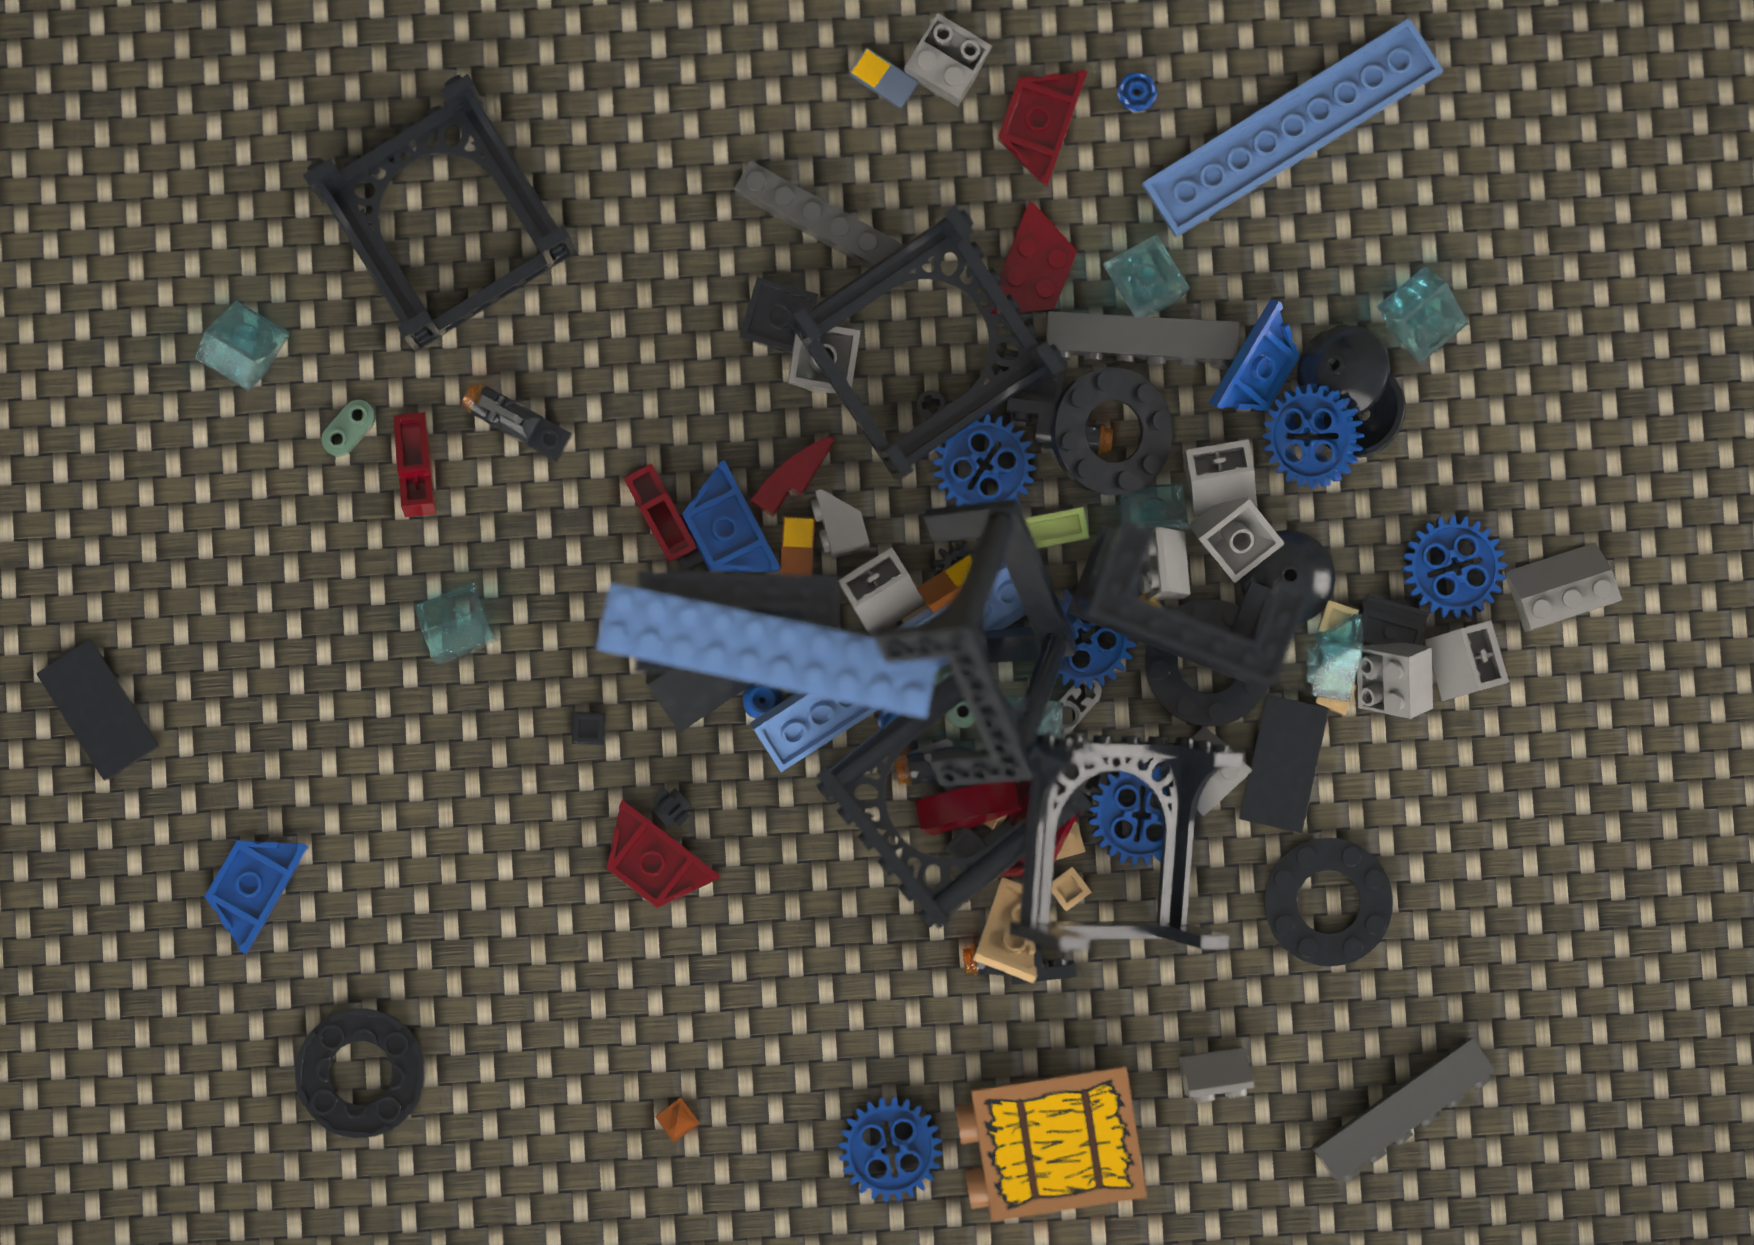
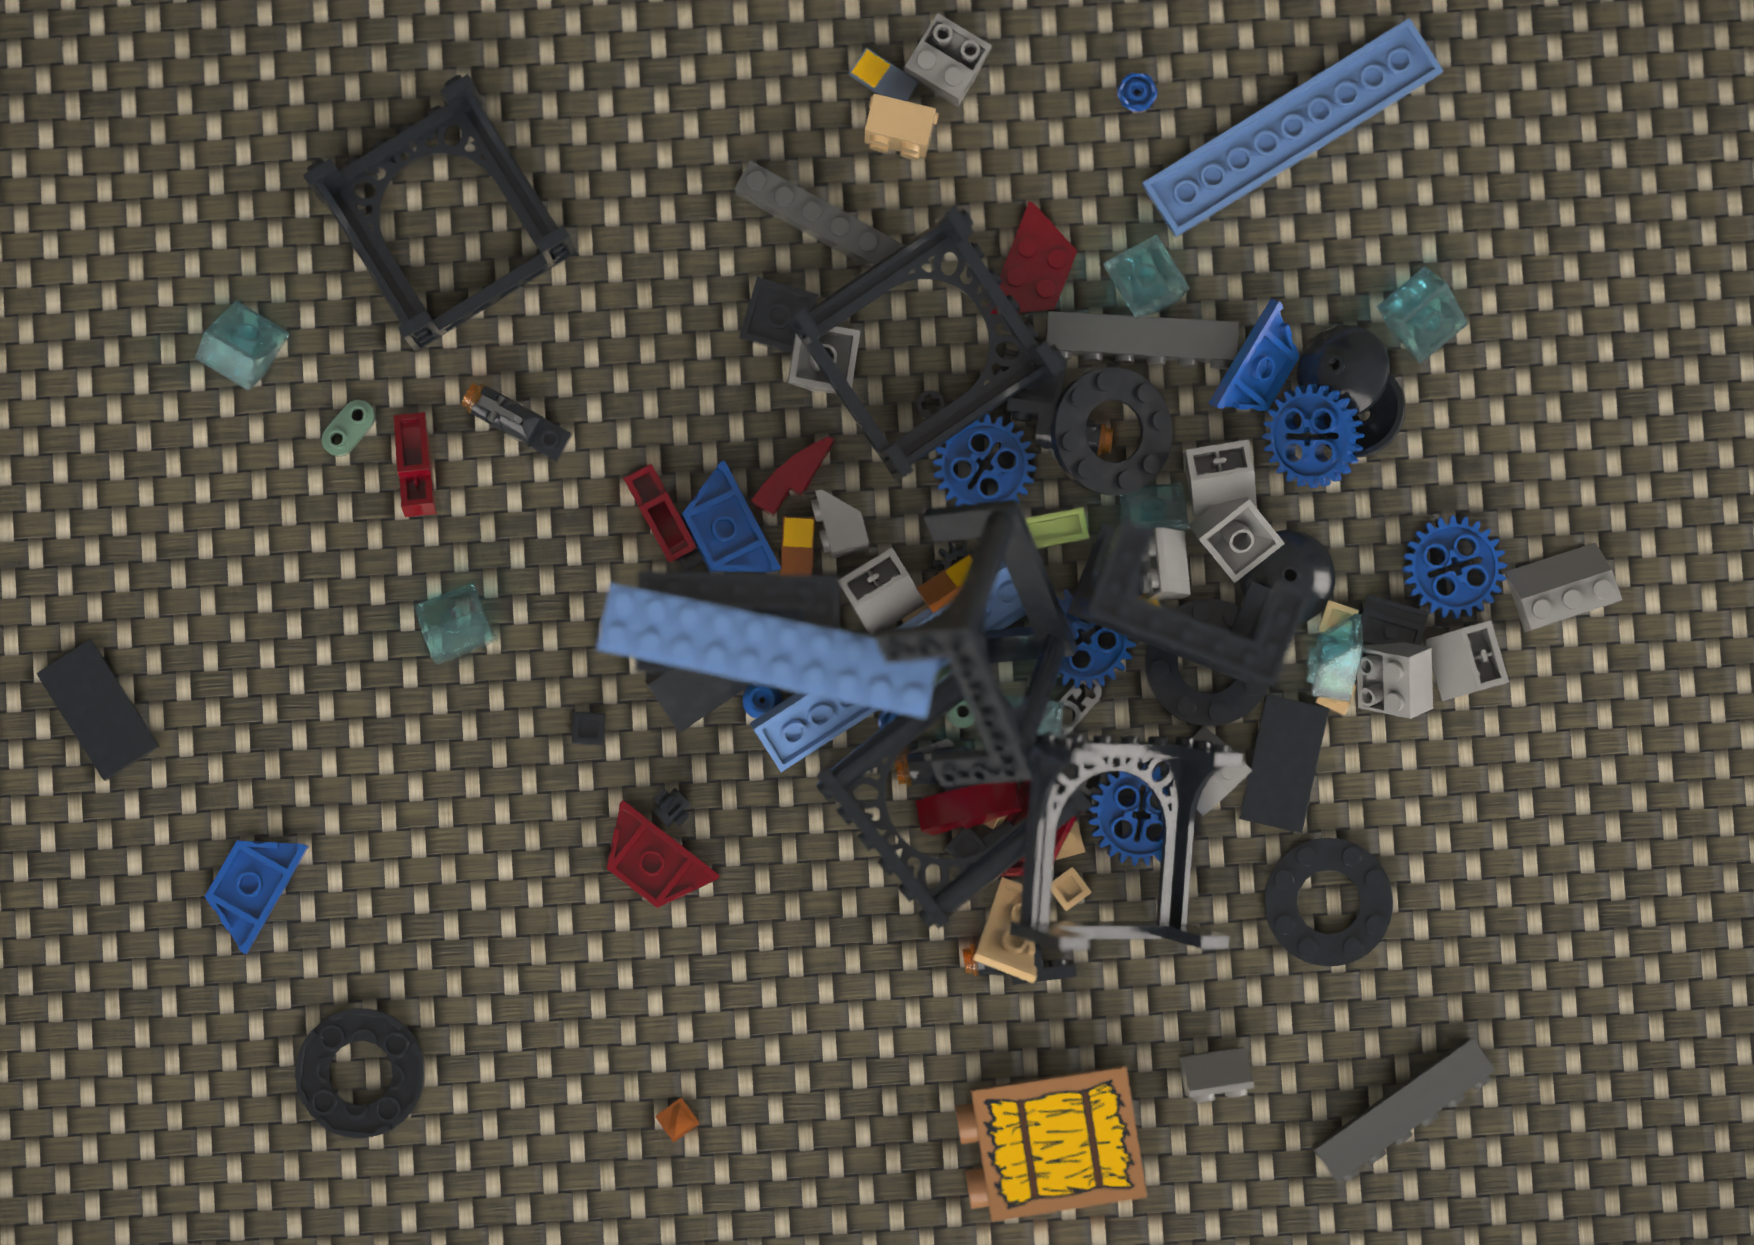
blue gear [838,1096,943,1202] -> none
dark red wing [998,70,1088,187] -> none
none -> tan brick [865,94,939,160]

